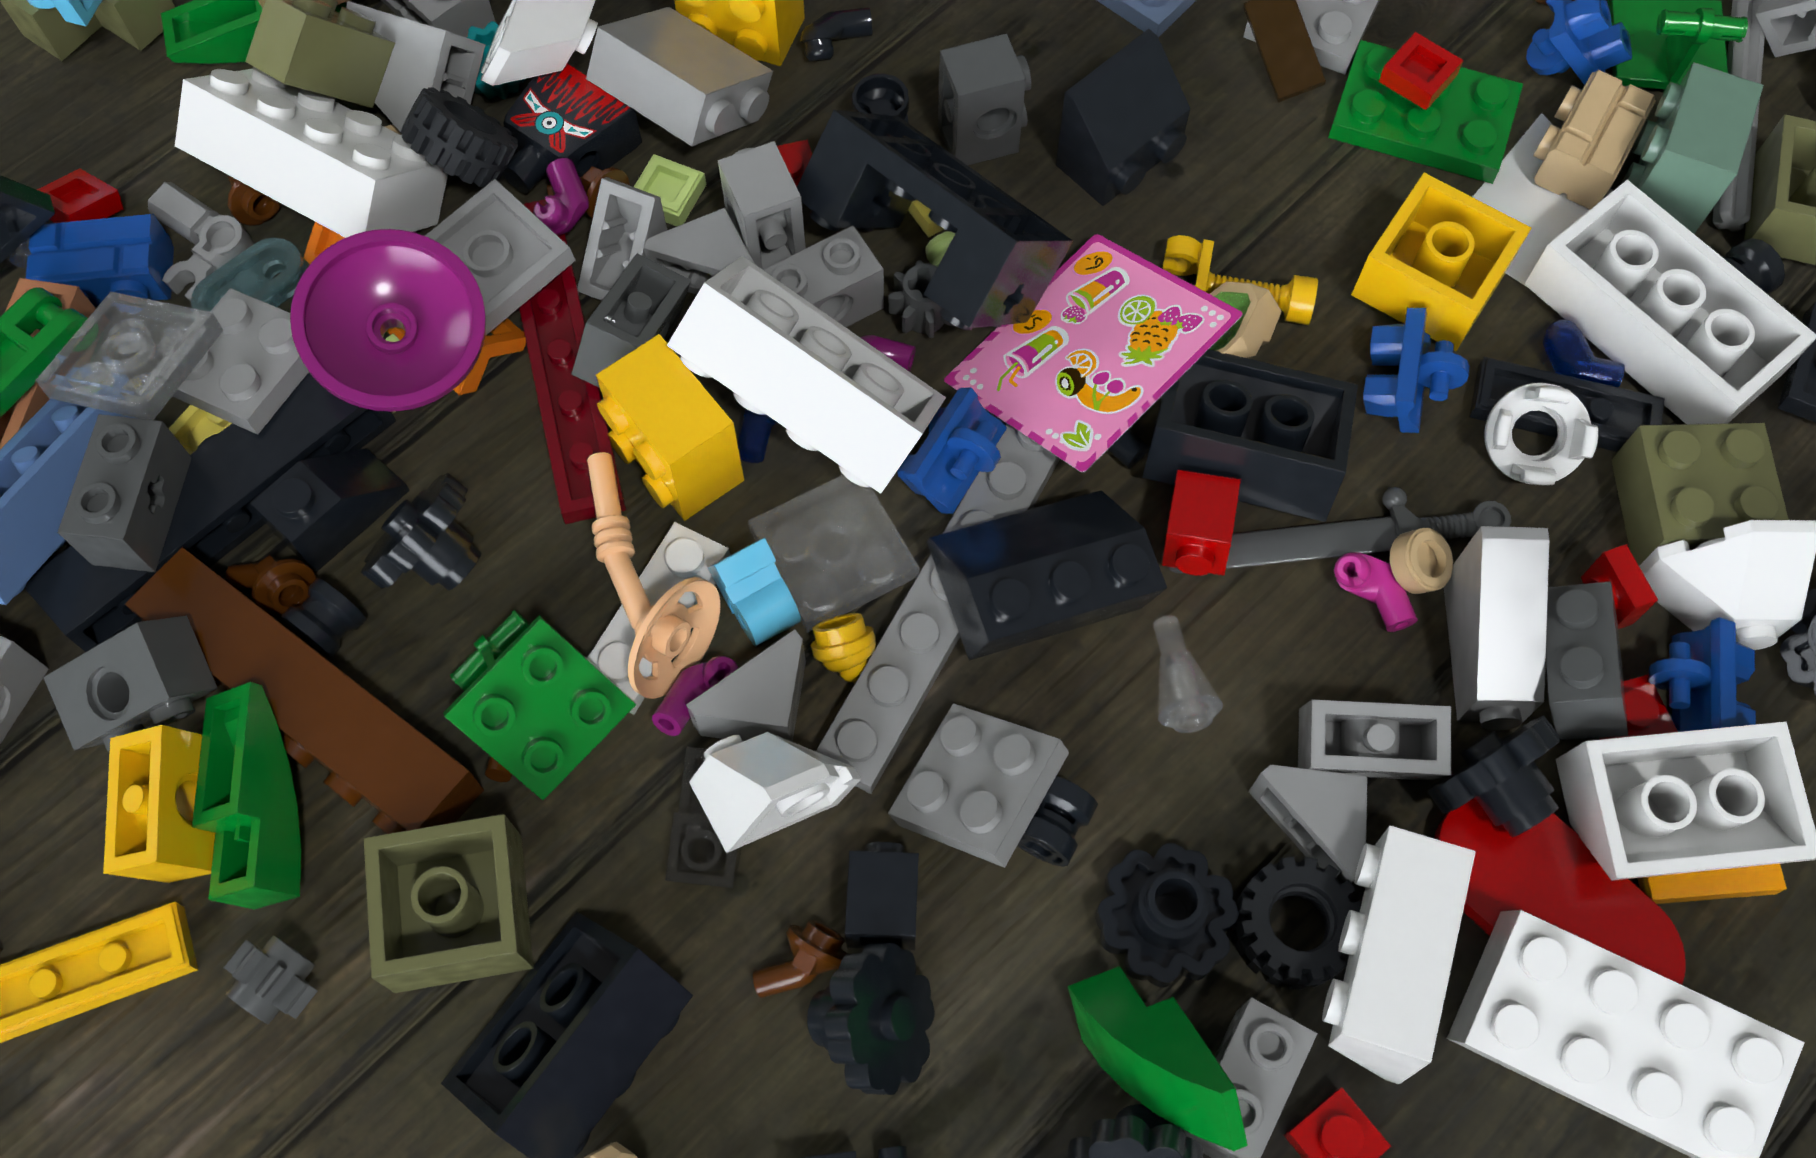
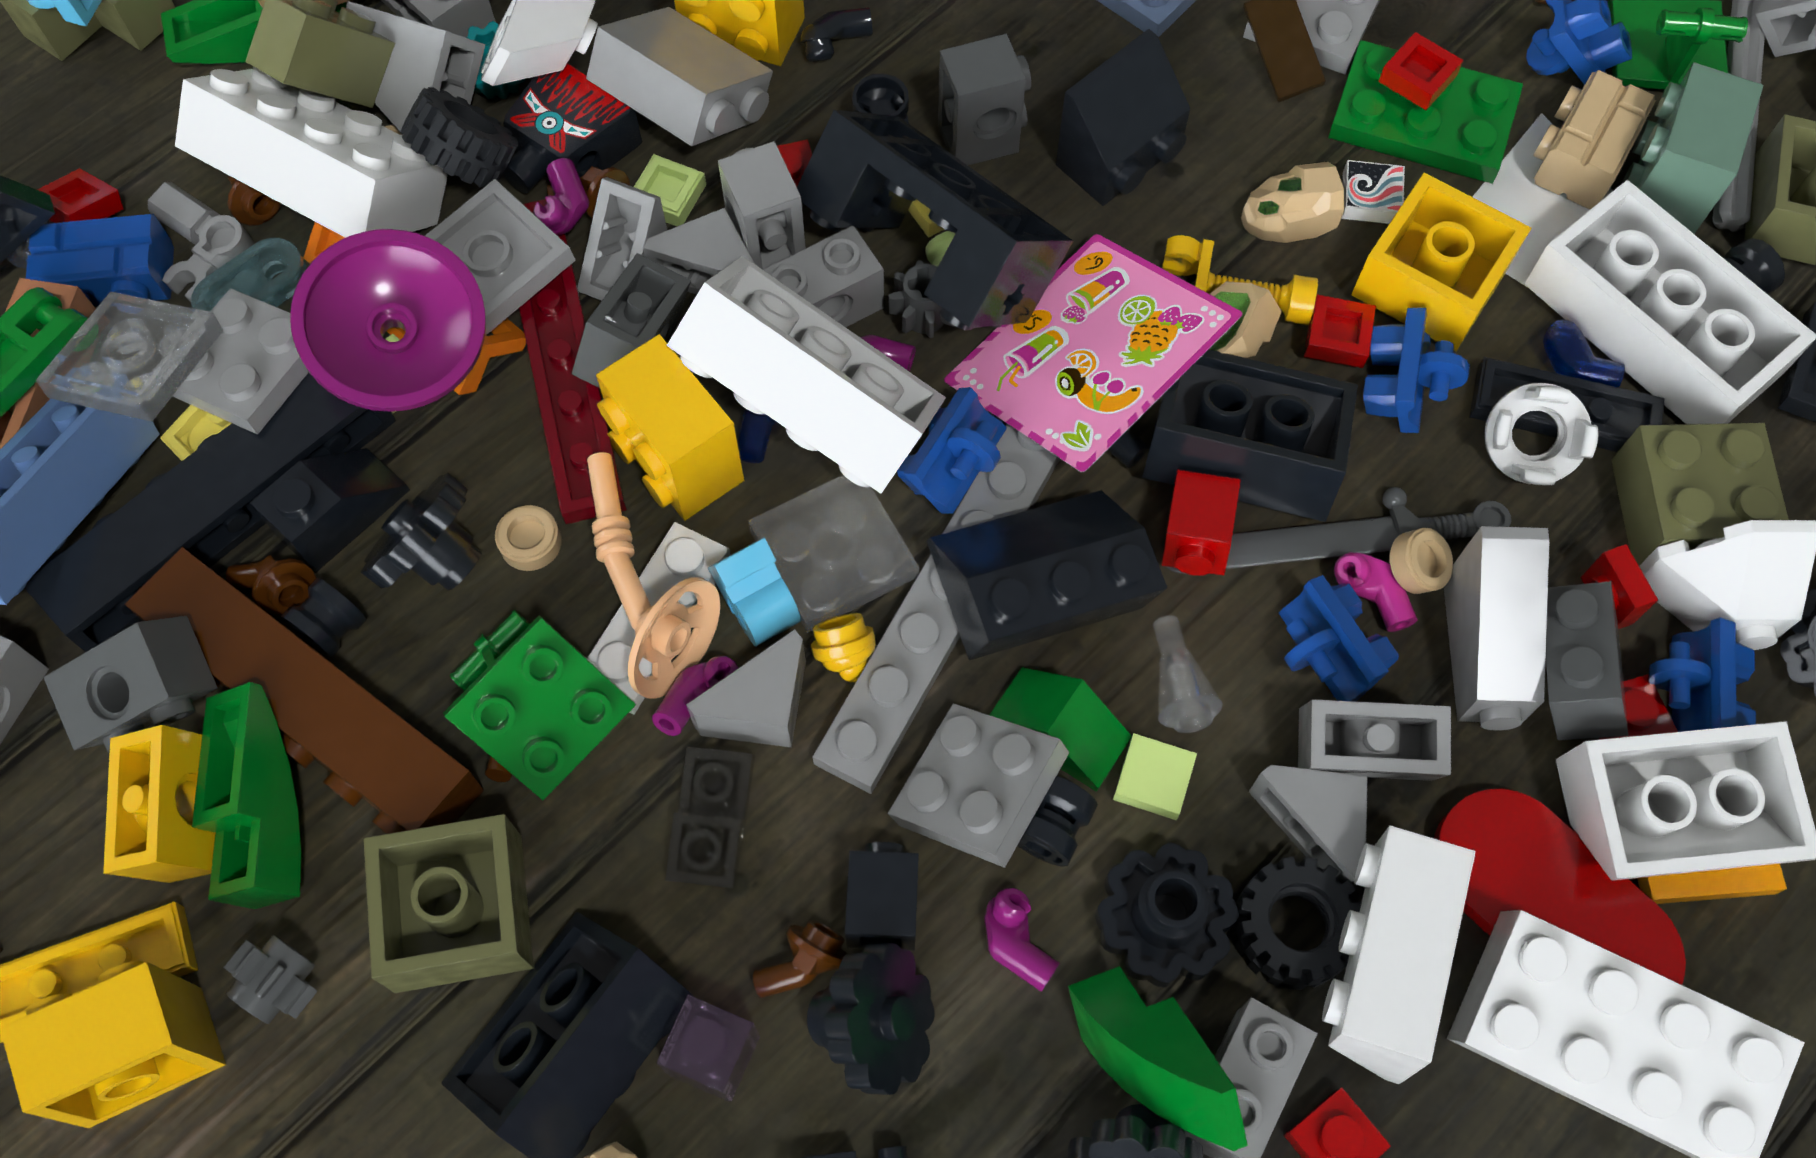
dark grey brick [57,414,192,572] -> none
white slope [689,732,861,853] -> none
black plant [1427,715,1560,837] -> none
none -> yellow brick [0,961,226,1128]
none -> tan tile [495,505,562,571]
none -> clear purple brick [656,995,760,1103]
none -> magenta arm [984,888,1060,992]
none -> green slope [989,667,1132,792]
none -> yellowish green tile [1113,733,1197,820]
none -> tan rock [1241,162,1344,243]
none -> blue hips [1279,575,1399,702]
none -> red plate [1304,294,1376,368]
none -> tile [1341,160,1405,224]

